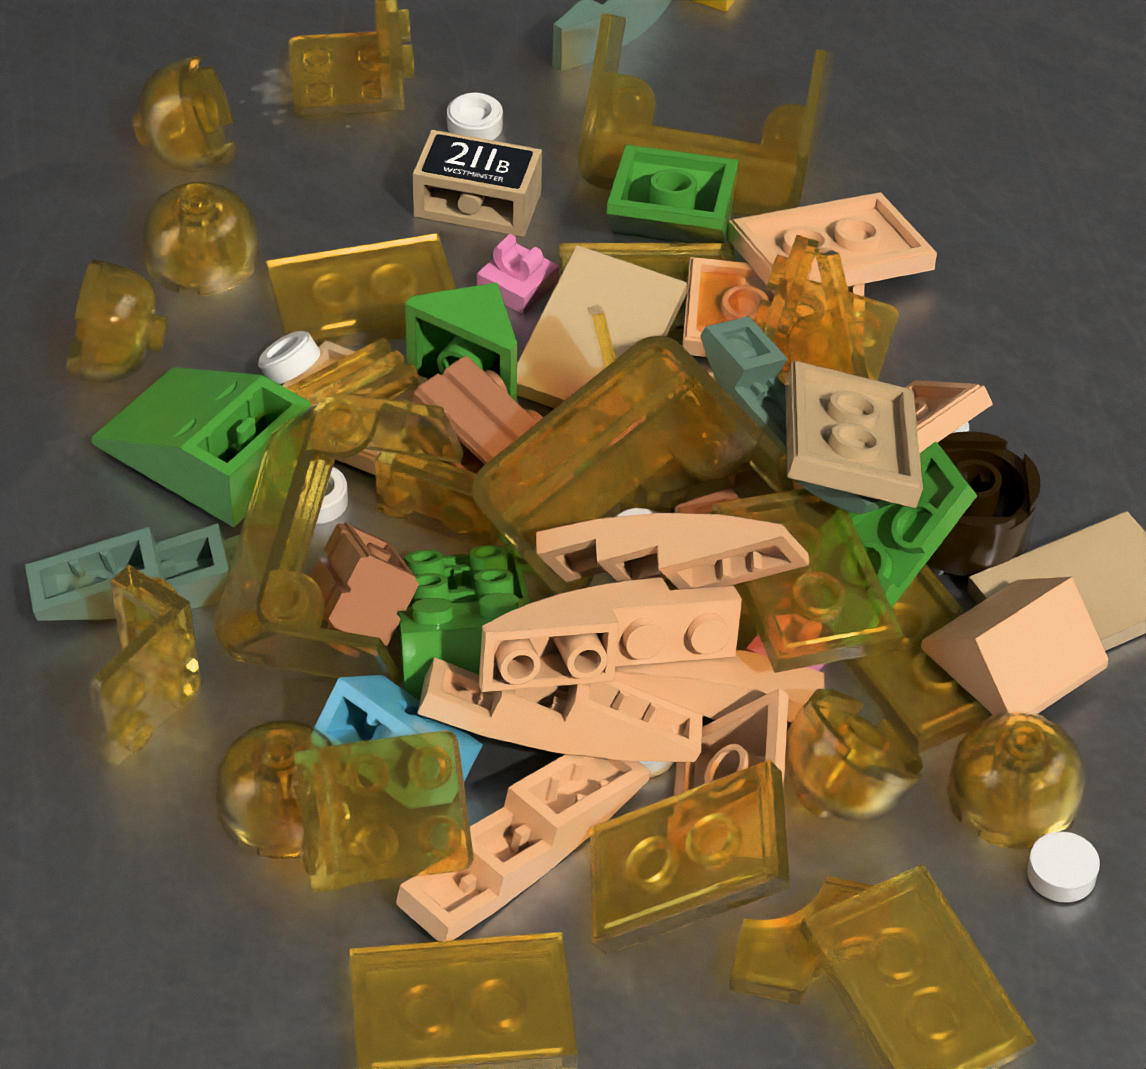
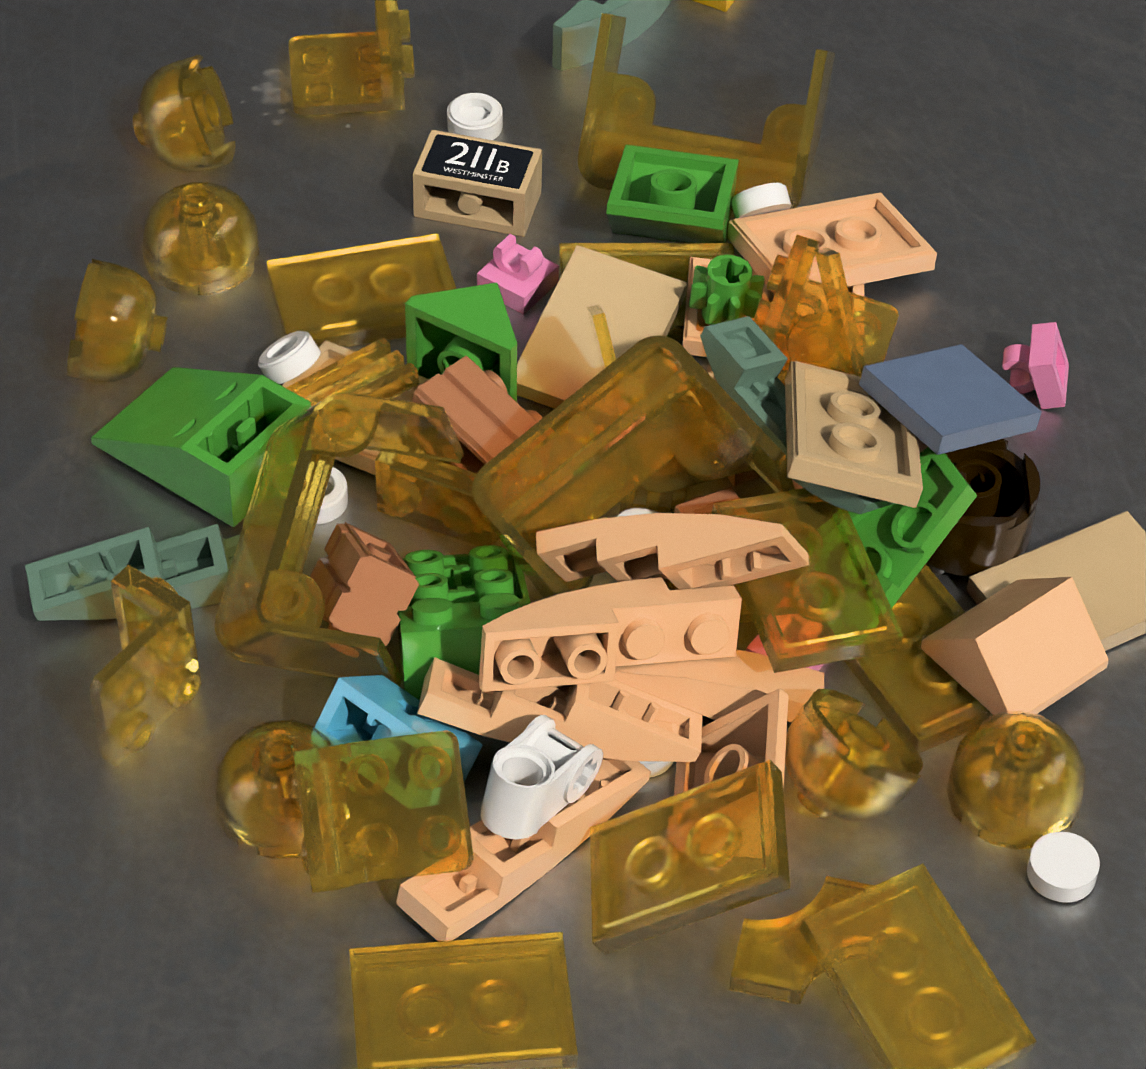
none -> white piece [480,715,603,840]
none -> bright green gear [689,255,765,325]
none -> white tile [731,183,792,219]
none -> sand blue tile [859,344,1042,455]
none -> bright pink tile [1002,322,1069,409]

